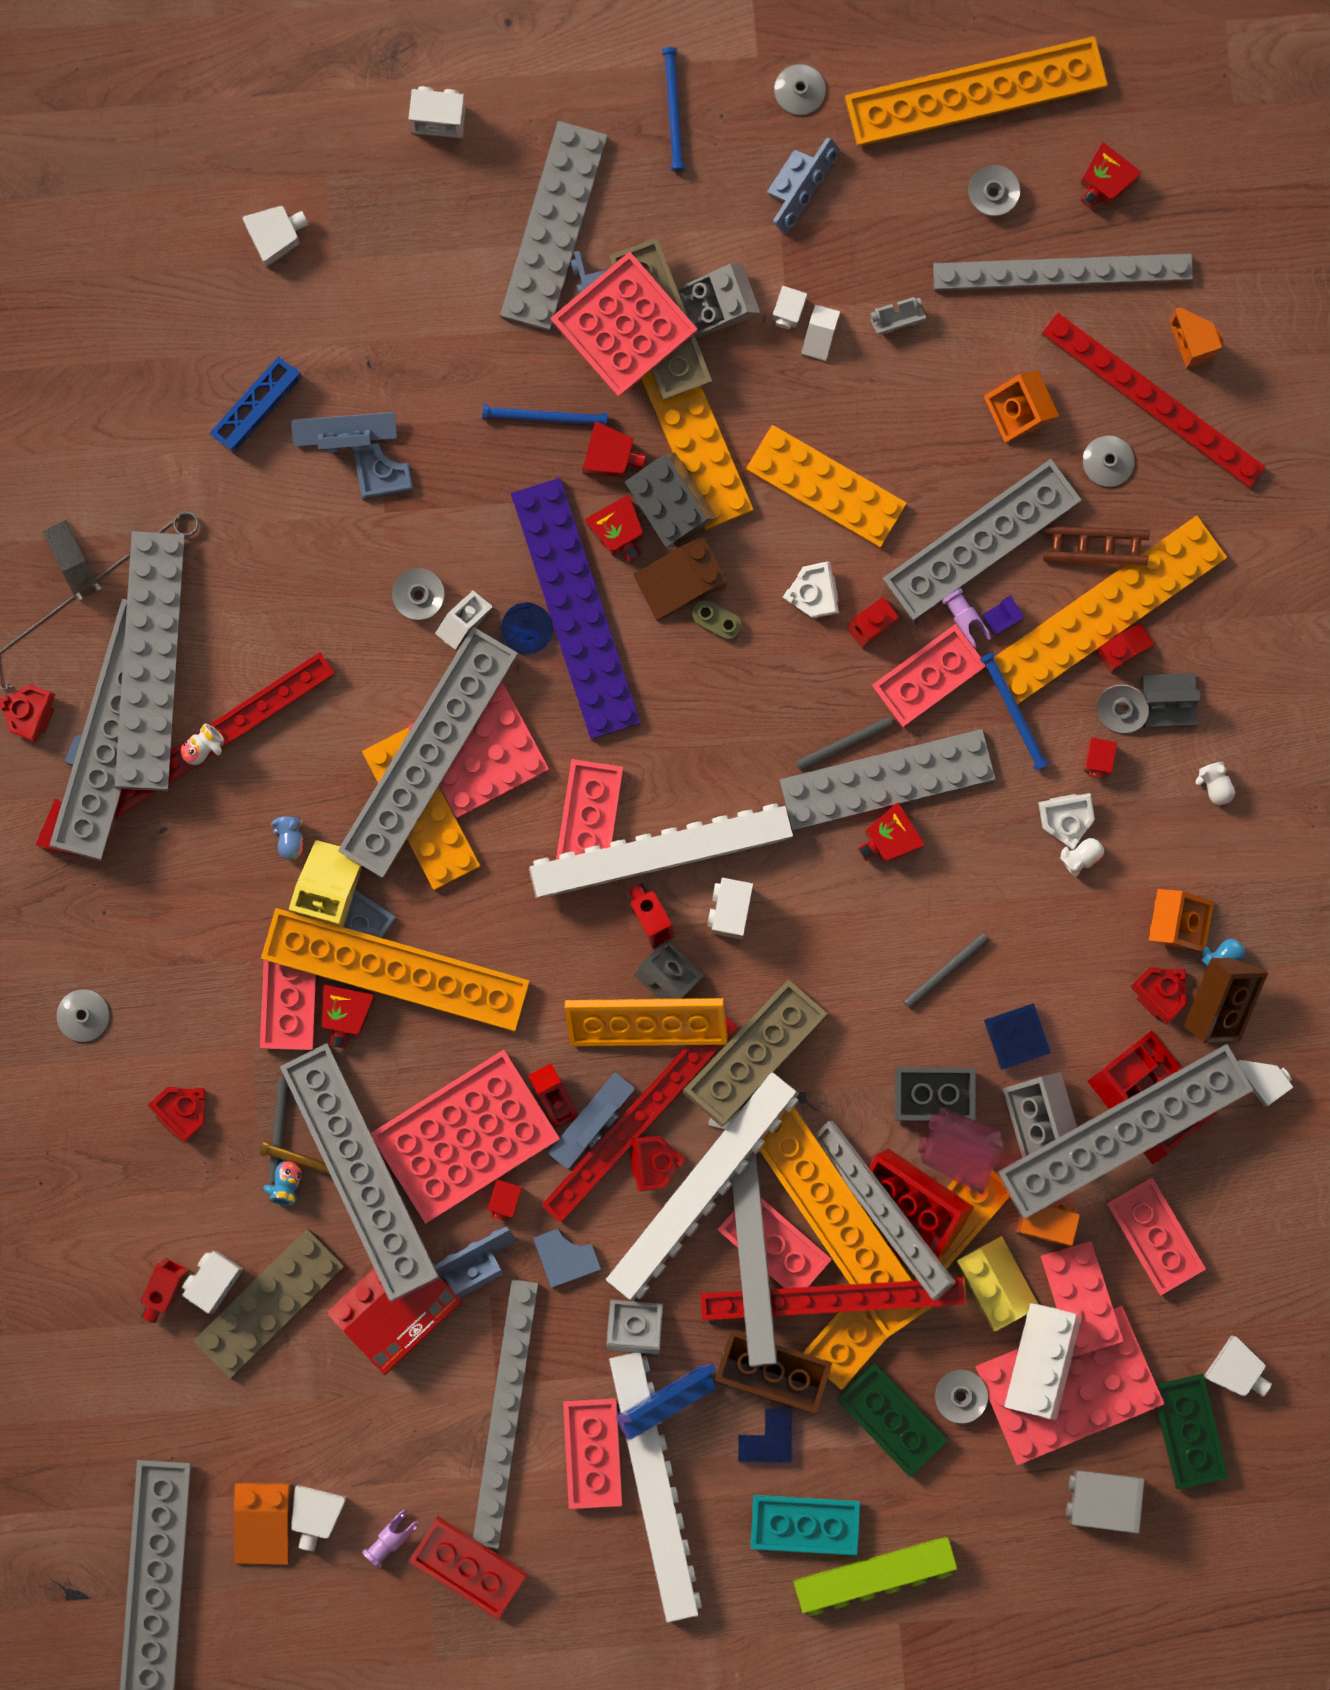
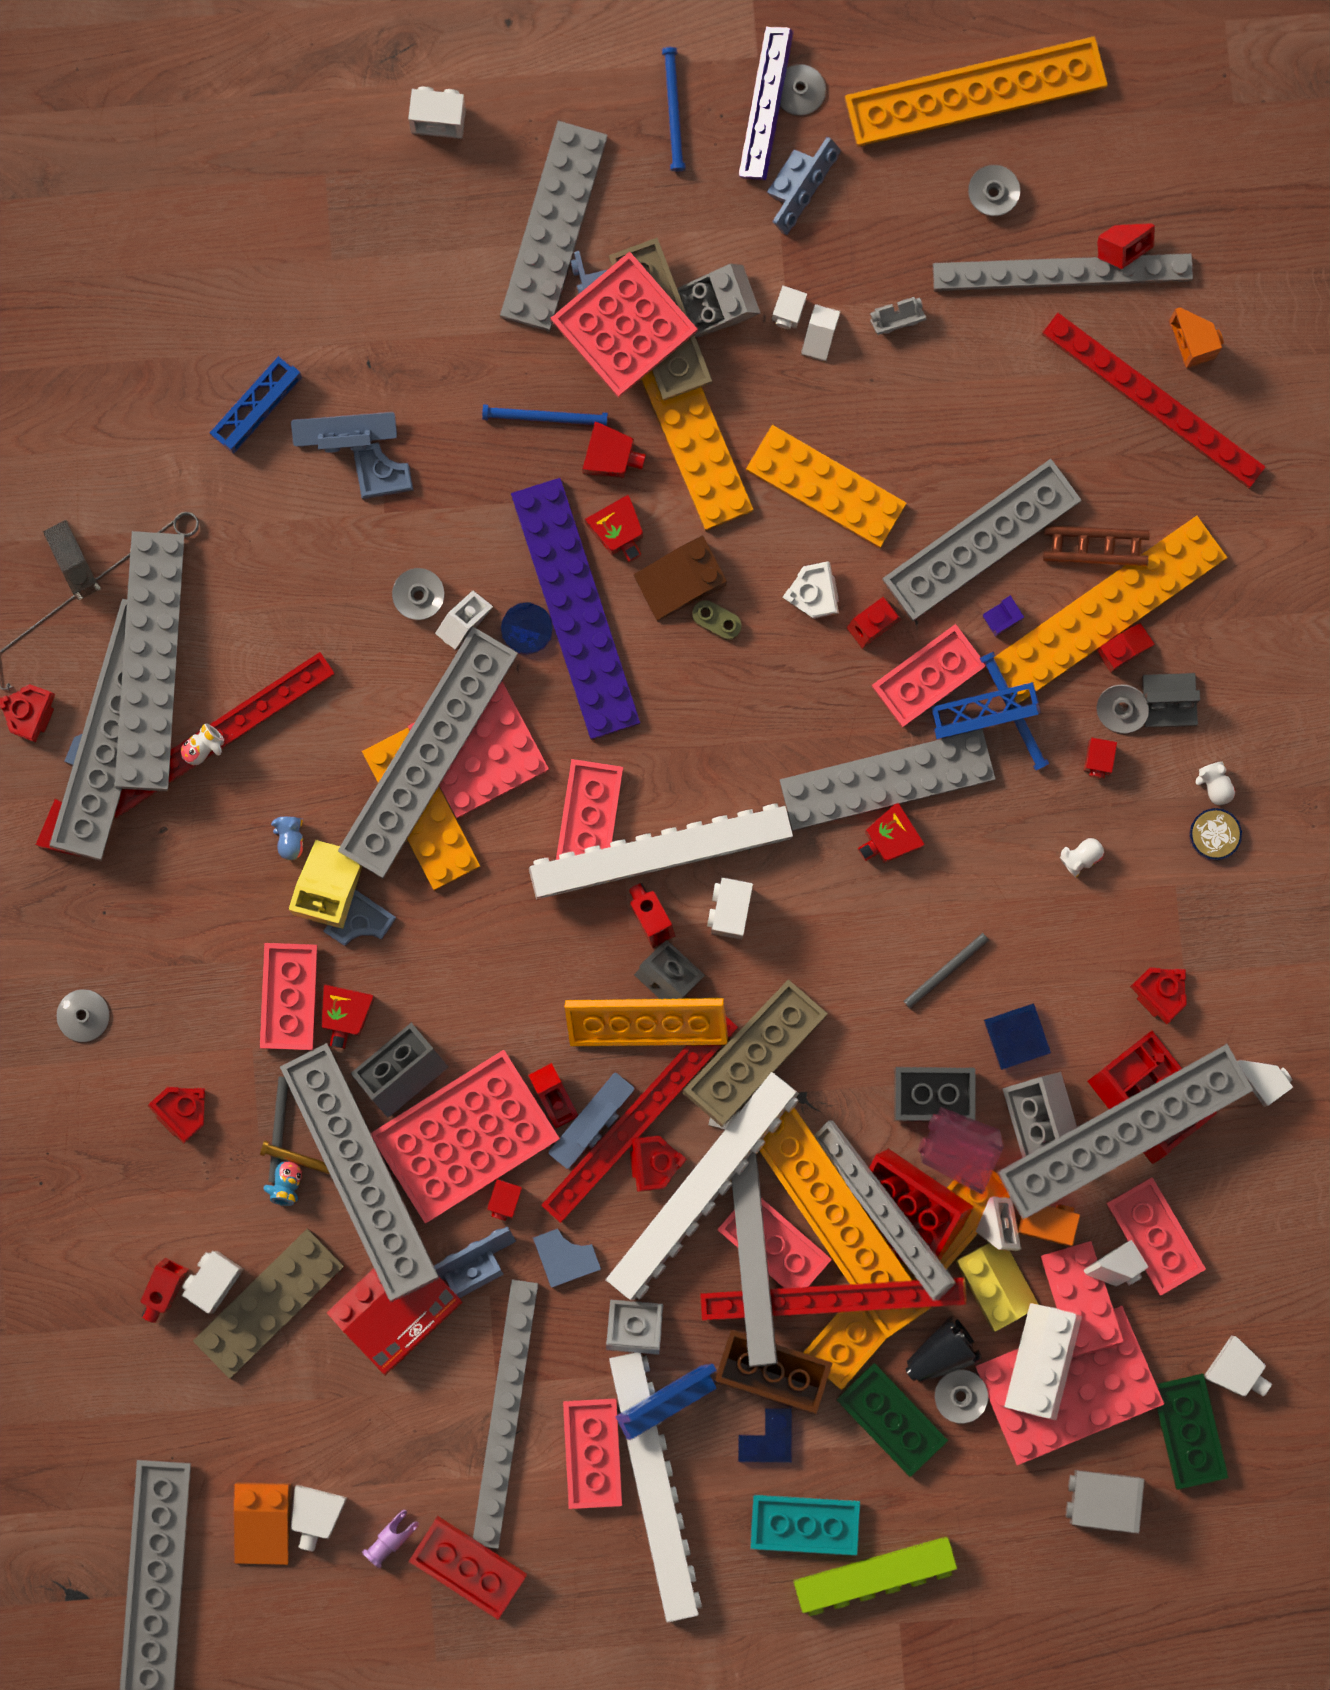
white torso [242,206,309,267] -> none
light orange plate [261,908,530,1032] -> none
dark grey brick [625,453,716,547] -> none
dark grey bar [795,716,894,770] -> none
lavender piece [942,588,991,649] -> none
orange slope [983,370,1060,443] -> none
white plate [1038,793,1095,850] -> none
red torso [1080,142,1142,209] -> none
light grey dish [1083,436,1135,487] -> none
orange slope [1149,889,1214,952] -> none
reddish brown slope [1184,958,1268,1043] -> none
dark azure animal [1202,939,1246,968] -> none
none -> dark grey slope [351,1022,448,1118]
none -> plate [739,27,793,180]
none -> black cone [905,1315,982,1383]
none -> blue fence [932,682,1041,739]
none -> white slope [976,1197,1021,1251]
none -> white slope [1083,1240,1148,1286]
none -> red slope [1097,223,1155,269]
none -> tile [1189,808,1242,861]

